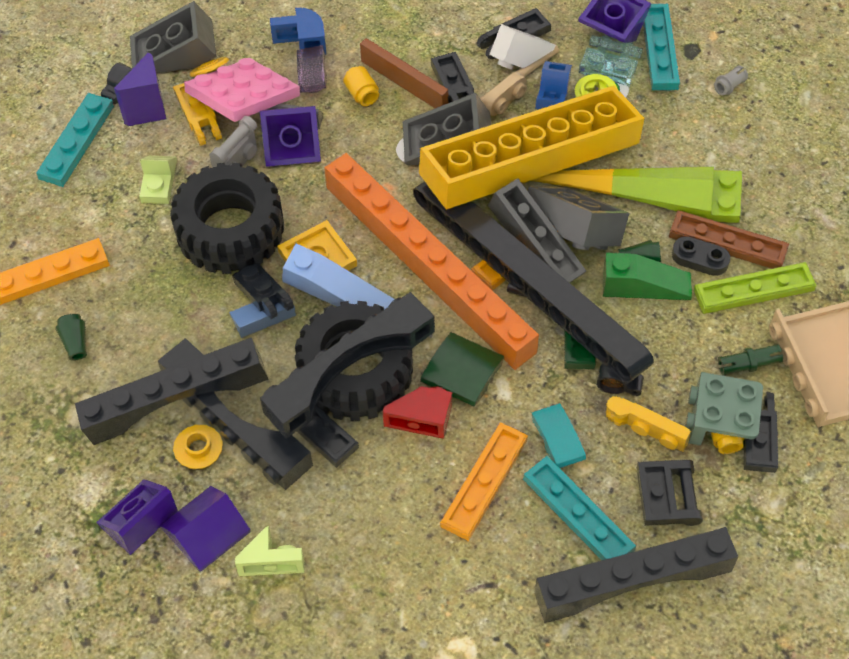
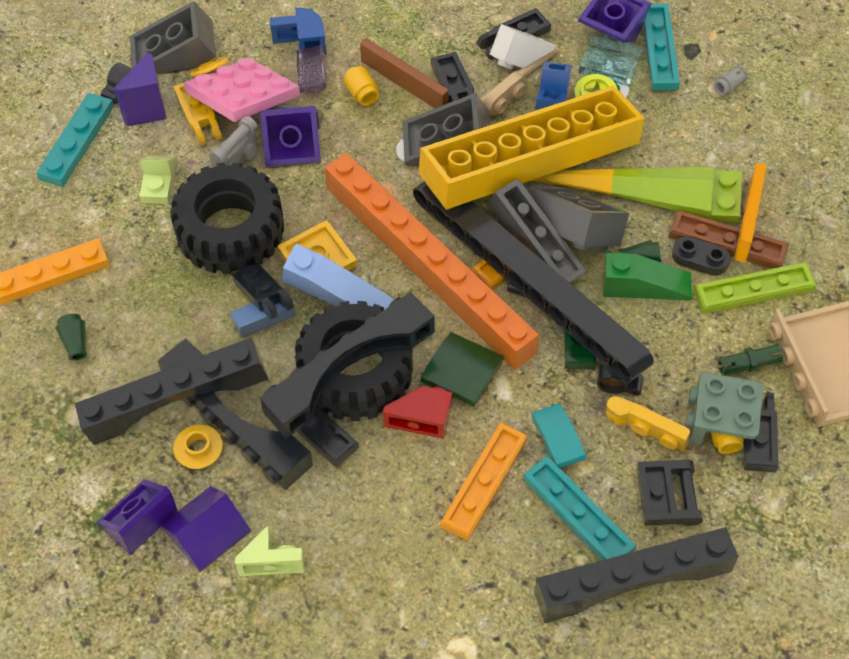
none -> light orange tile [734,163,767,263]

